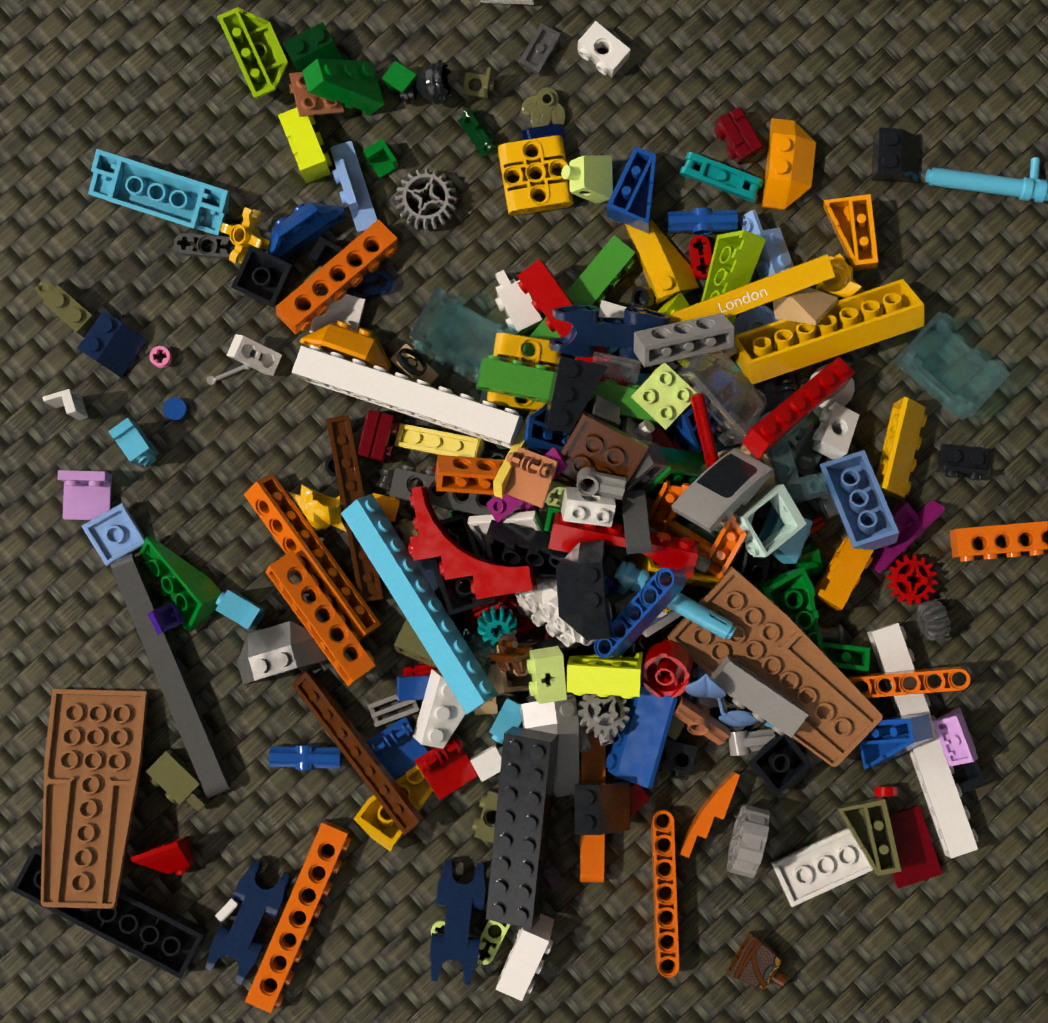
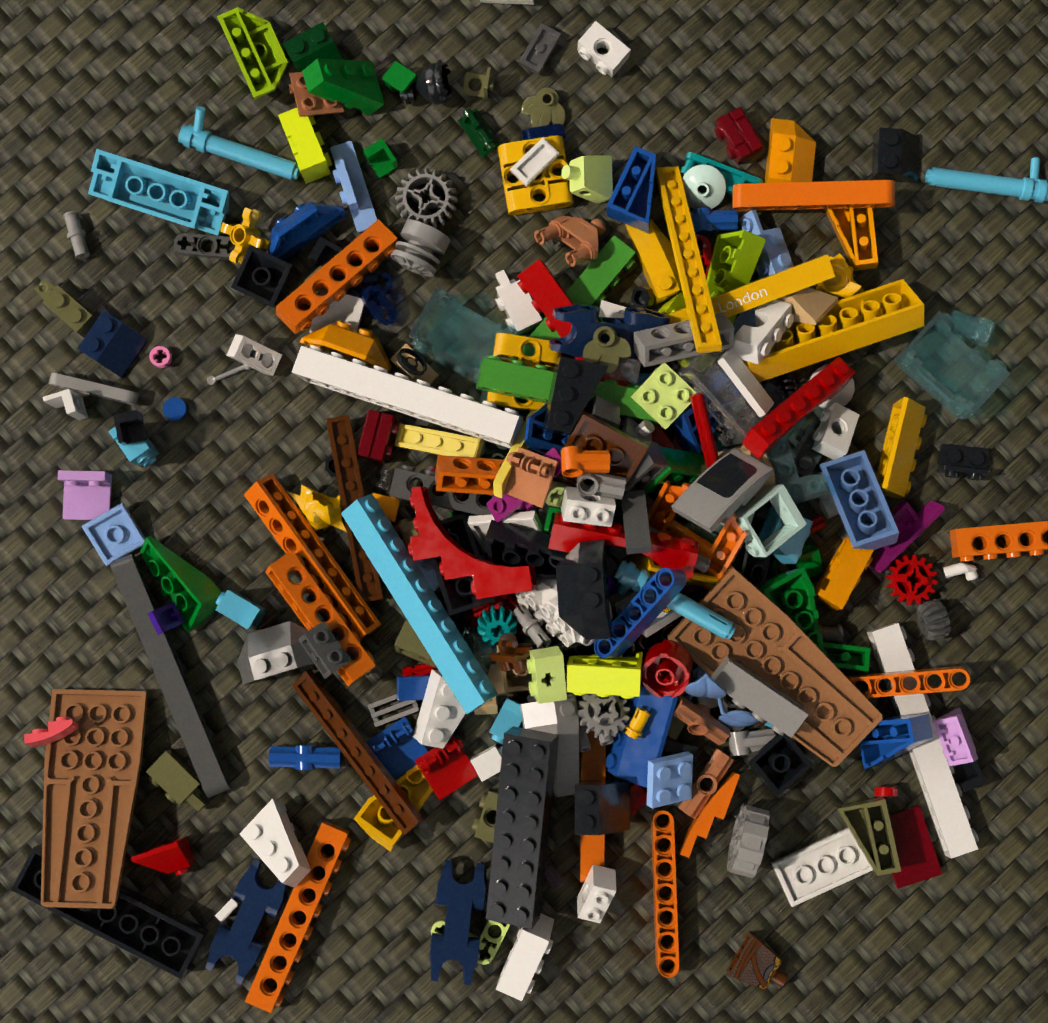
none -> coral slope [24,716,79,747]
none -> light grey beam [48,373,139,406]
none -> light grey pin [63,211,90,259]
none -> black panel [113,410,147,446]
none -> medium azure cylinder [178,106,300,180]
none -> white wedge [240,799,311,888]
none -> dark grey bracket [298,622,350,679]
none -> clear blue beam [361,286,397,326]
none -> light grey wheel [390,219,450,277]
none -> white tile [510,137,559,187]
none -> light grey pin [513,605,551,649]
none -> nougat connector [534,216,606,267]
none -> orange piece [561,446,611,478]
none -> white brick [577,865,616,923]
none -> olive plate [583,326,631,374]
none -> yellow pin [625,707,651,740]
none -> light blue plate [647,751,693,809]
none -> yellow plate [655,166,722,353]
none -> nougat piece [678,748,734,819]
none -> light aqua dish [682,164,726,209]
none -> white tile [717,348,774,417]
none -> orange beam [732,180,895,211]
none -> white arch [733,300,794,365]
none -> white arm [943,563,978,581]
none -> clear light blue piece [946,310,996,347]

